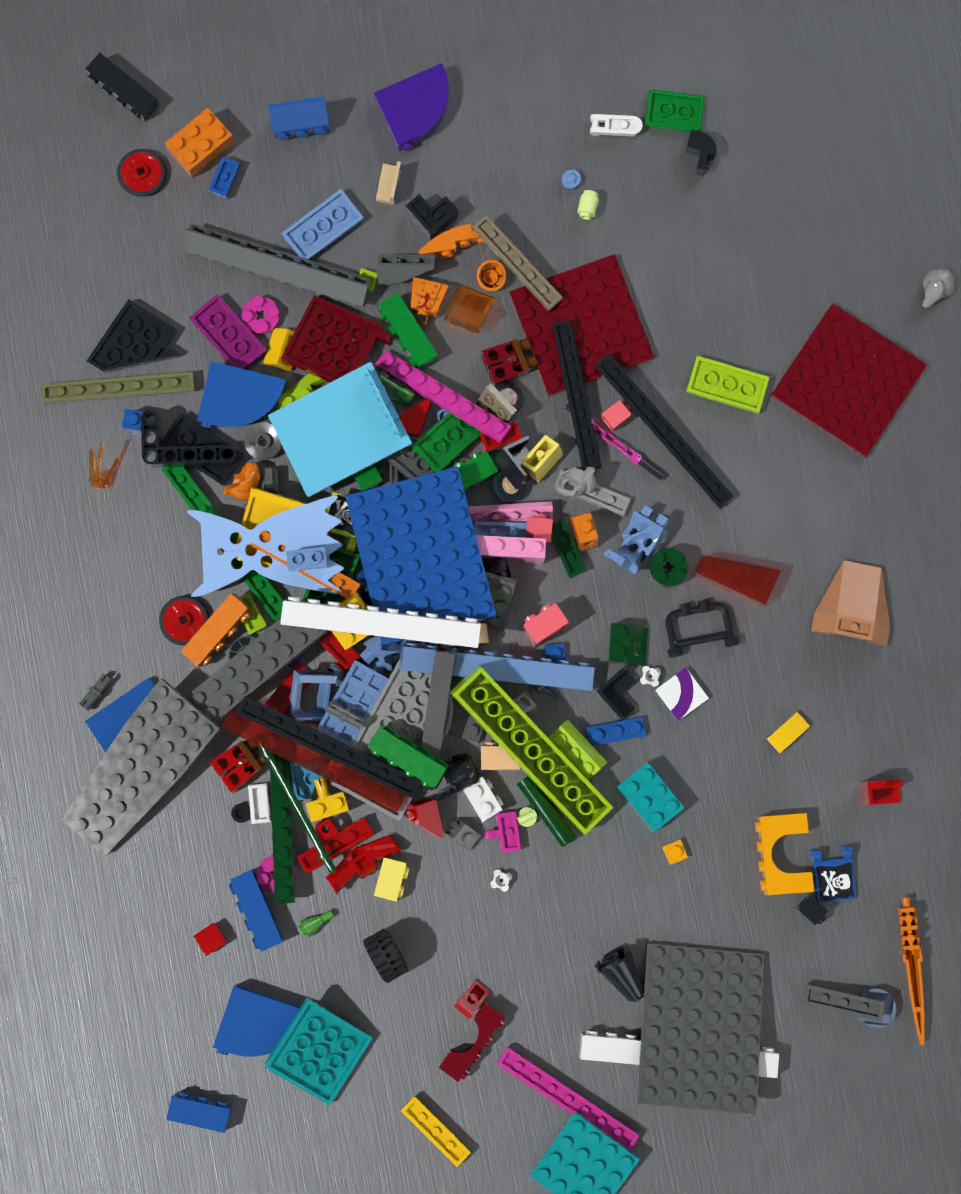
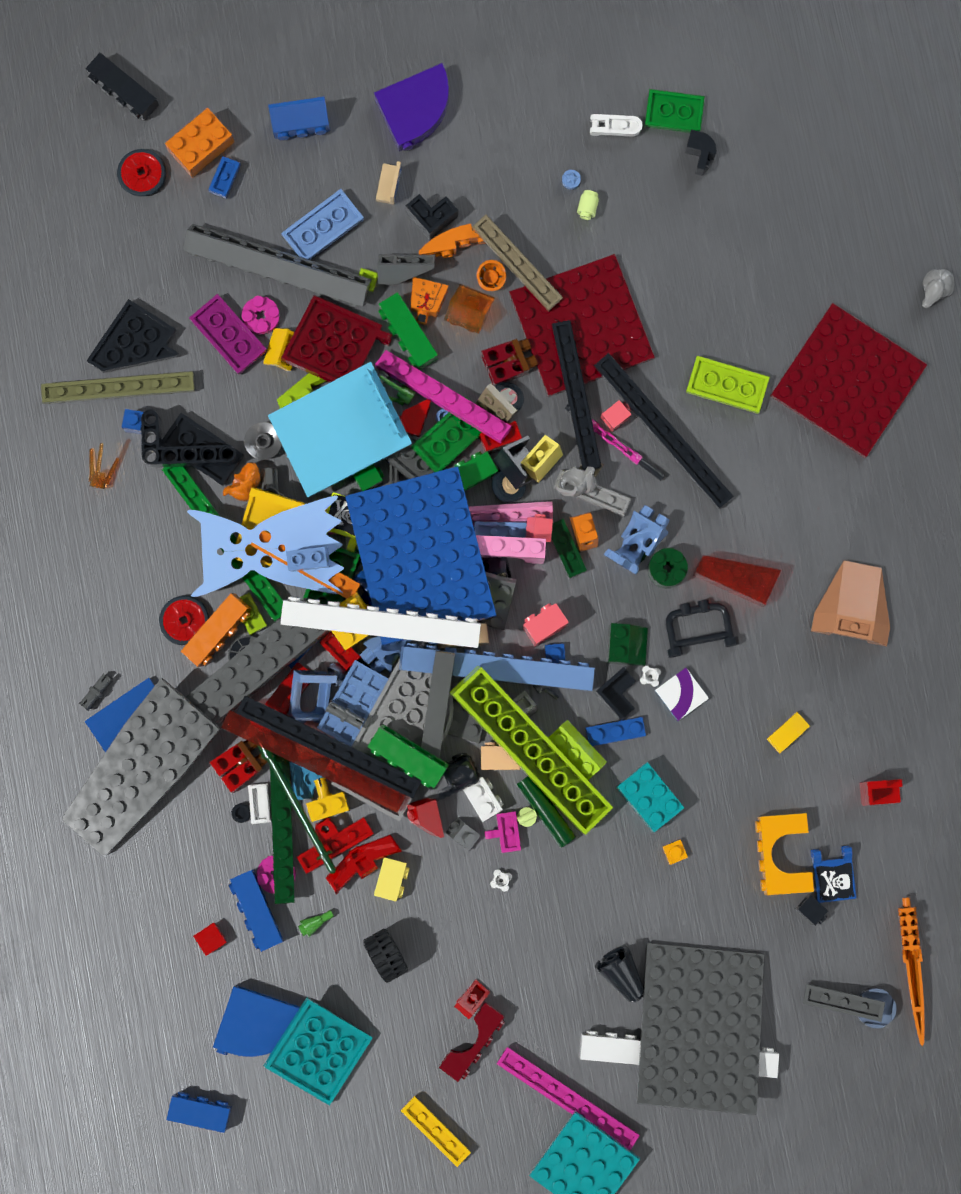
blue brick [197,361,286,428] -> none

